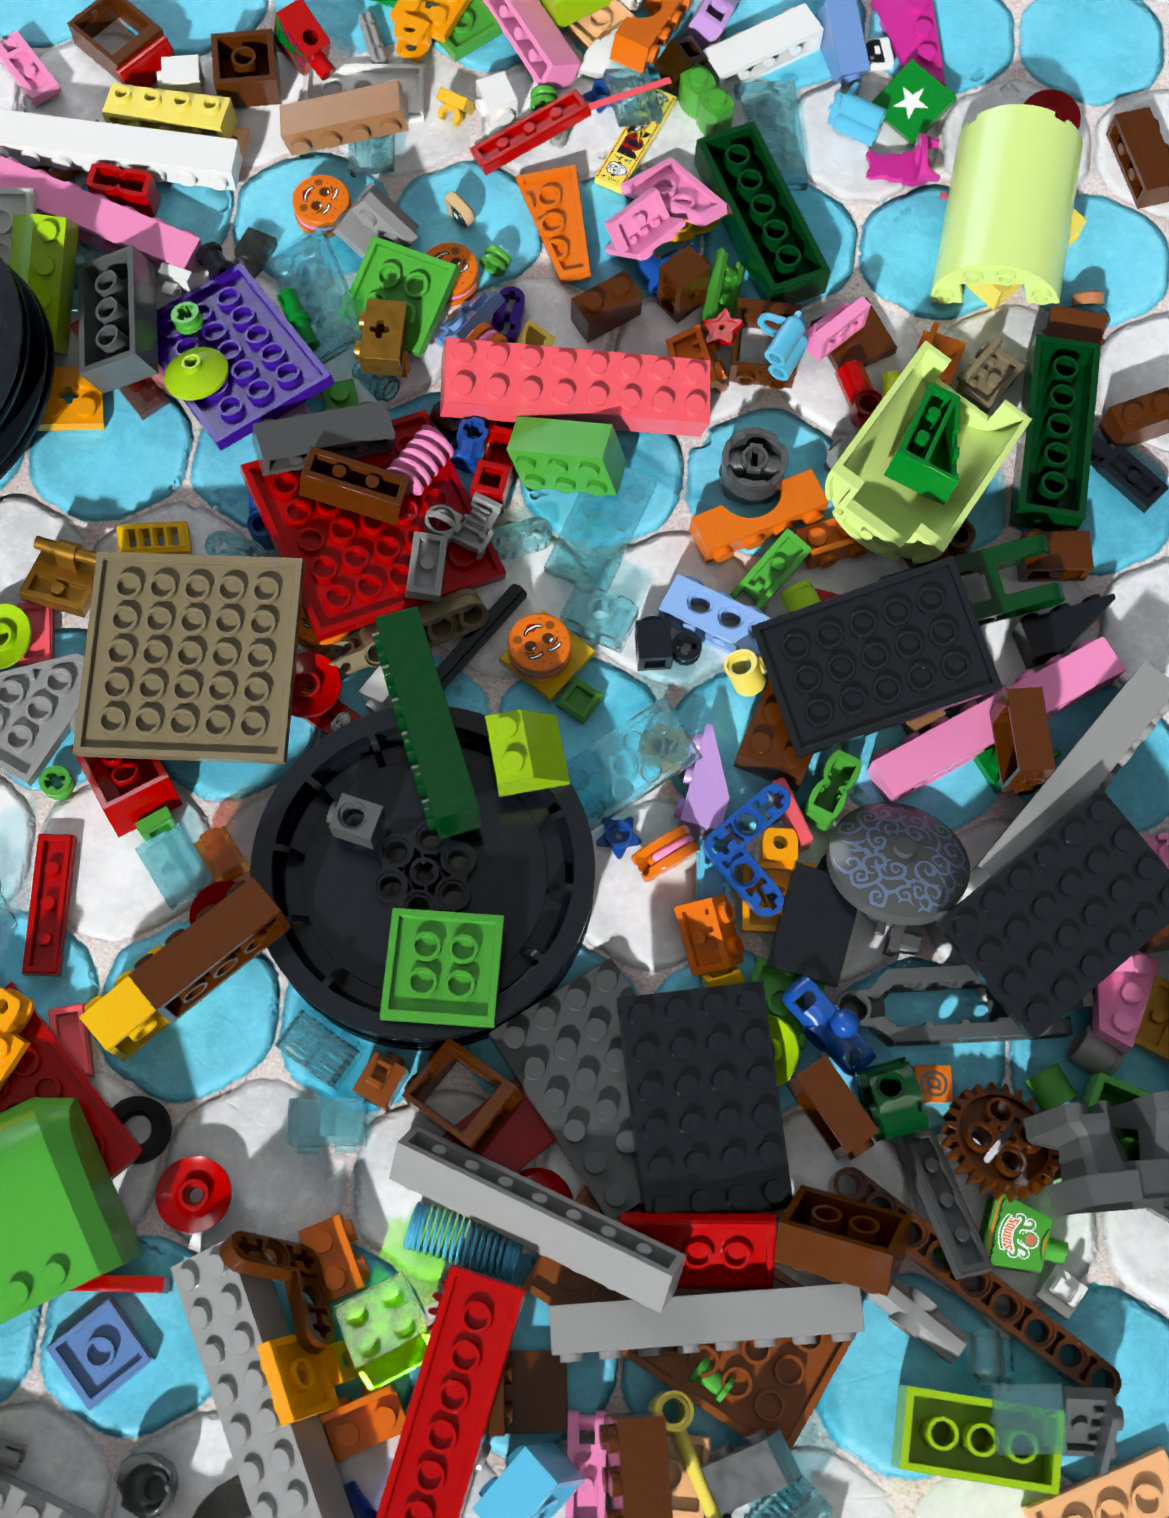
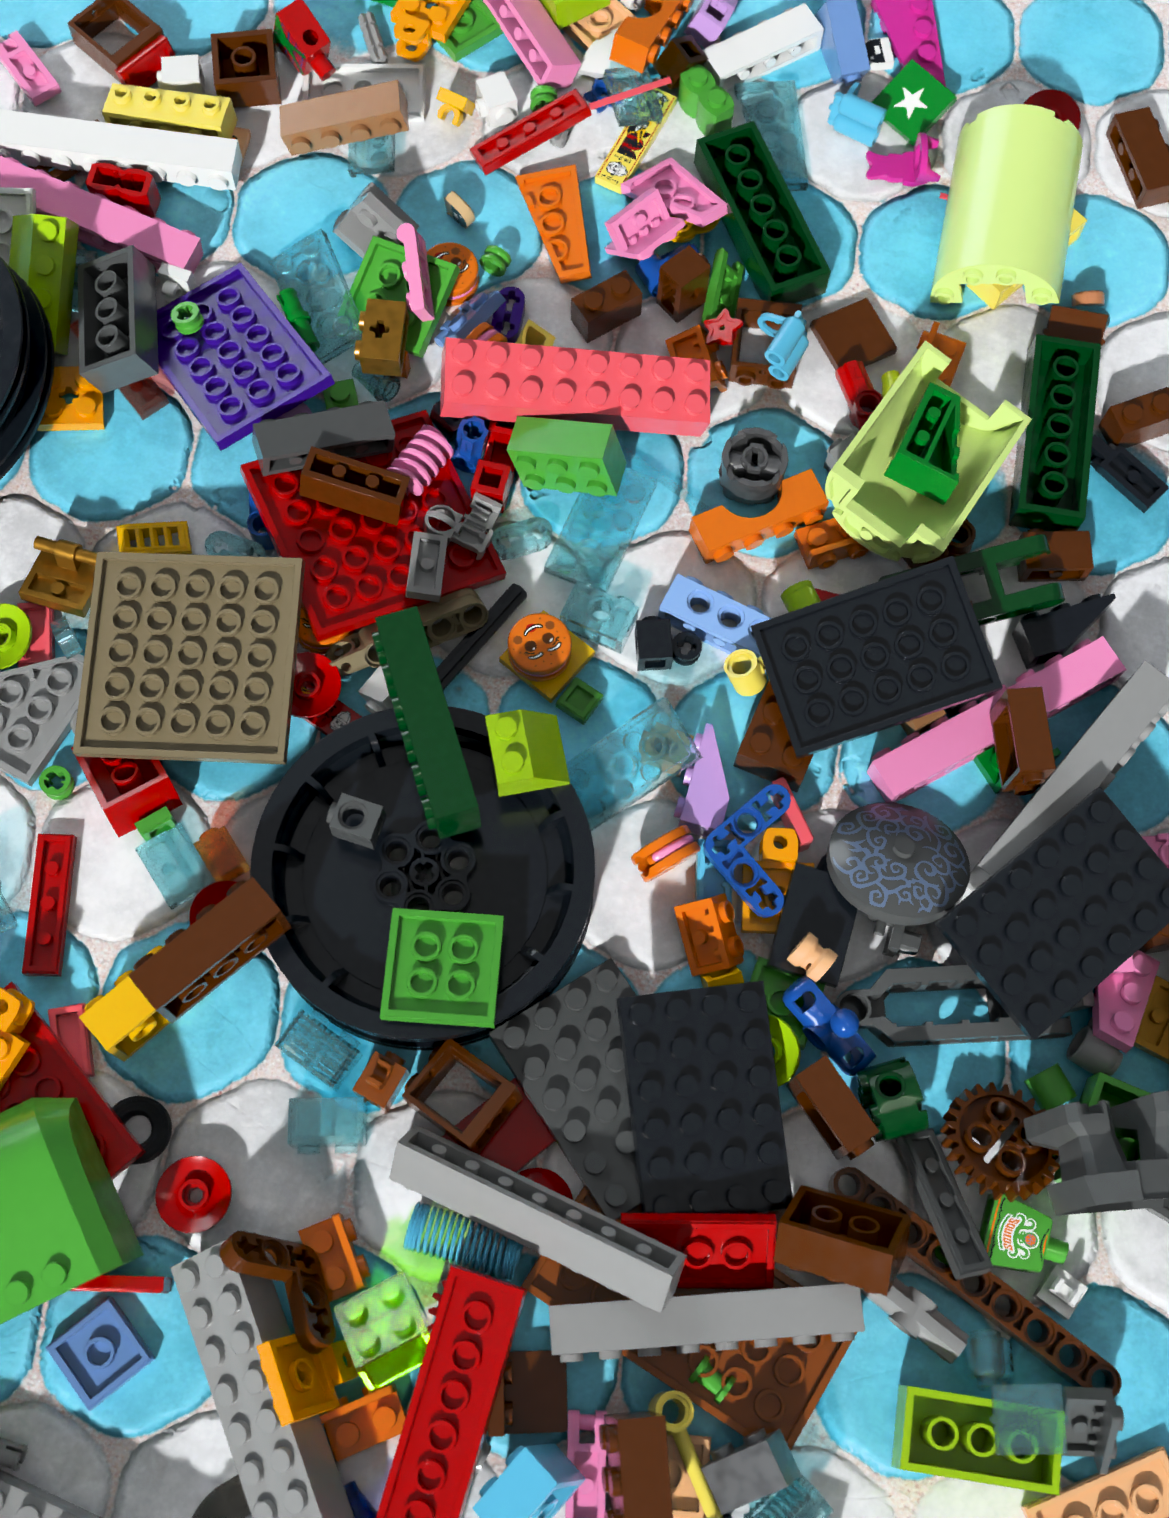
dark grey hair [113,1452,178,1518] -> none
lime dish [164,347,229,401] -> none
black bush [196,241,235,280] -> none
clear smoke plate [233,226,278,279] -> none
orange head [292,175,352,238] -> none
blue plate [596,816,642,859] -> none
bright green hinge [729,528,813,610] -> none
bright green brick [803,749,862,831] -> none
bright pink bracket [806,296,871,362] -> none
orange tile [912,1065,953,1103] -> none
dark tan bracket [956,335,1026,414] -> none
none -> clear light blue beam [50,615,83,659]
none -> bright pink plate [396,223,435,322]
none -> light nougat wheel [786,932,838,983]

